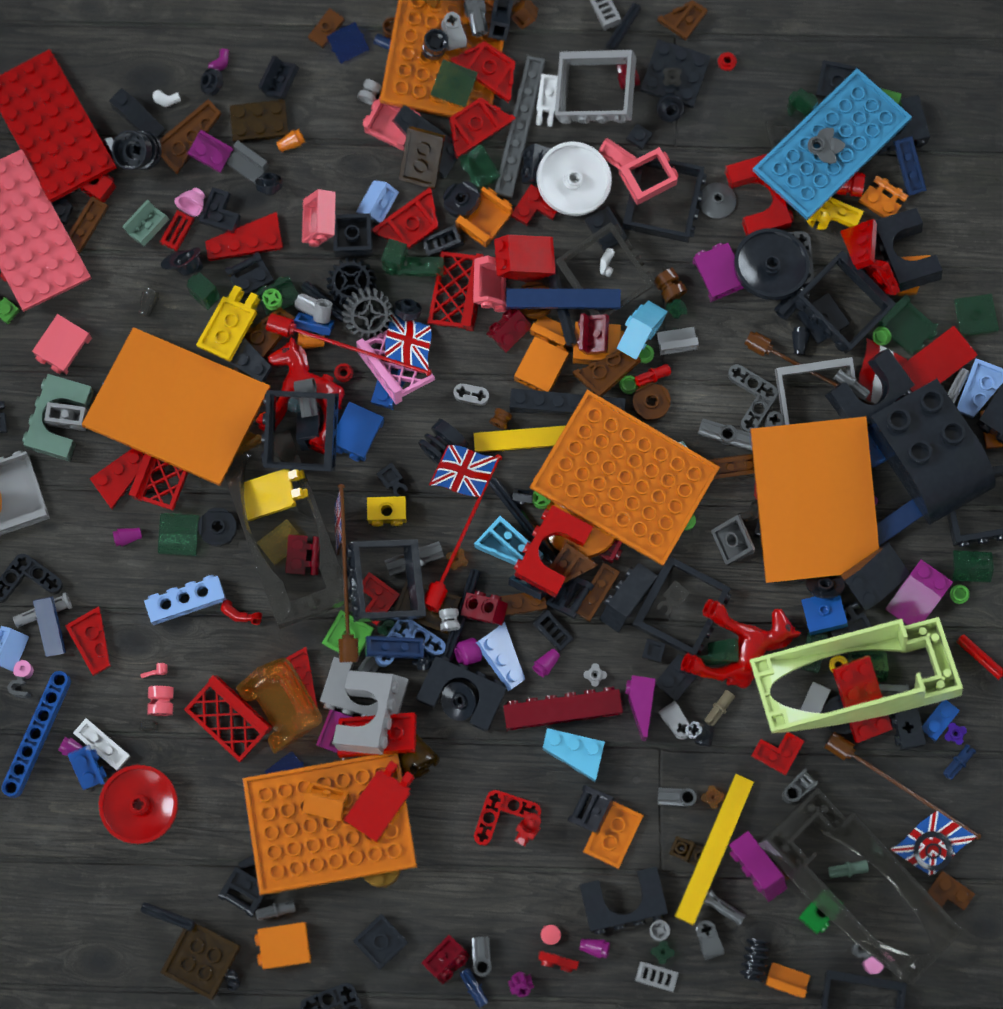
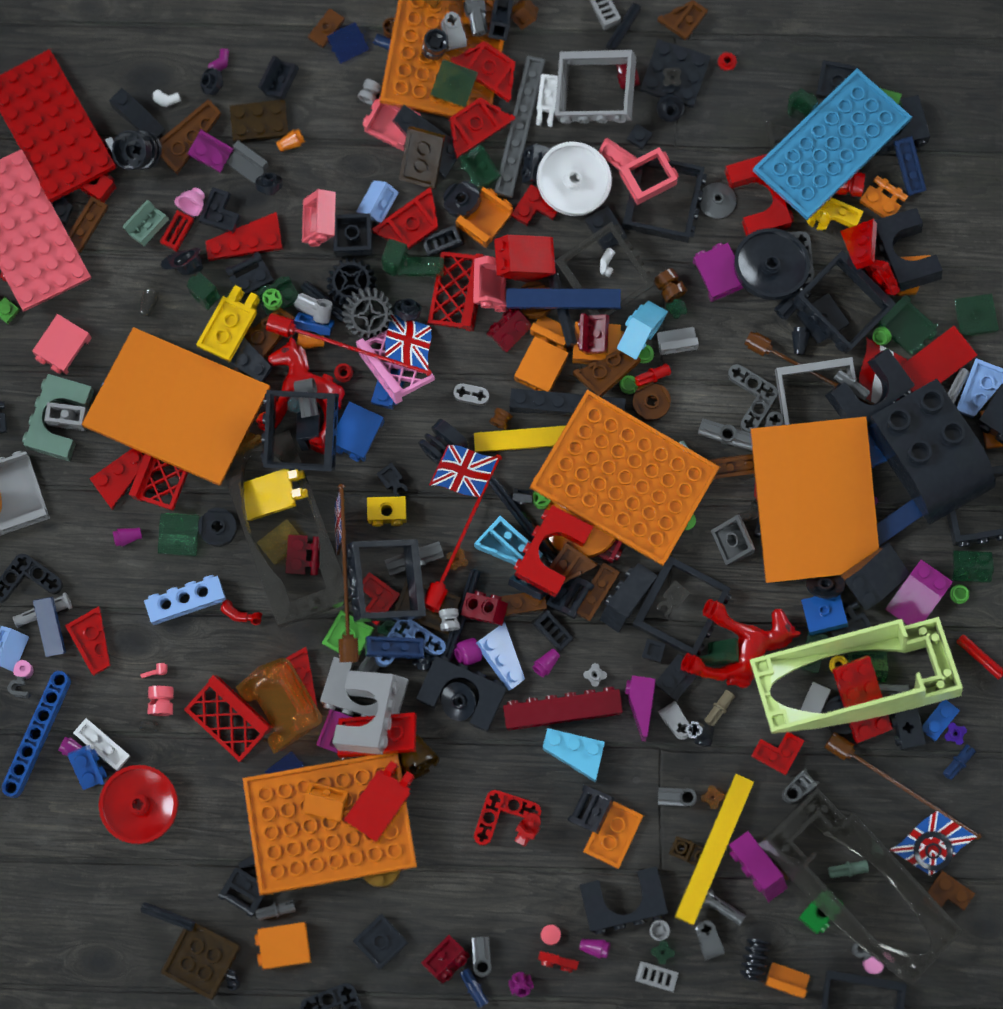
dark grey plate [807,128,845,164] -> none

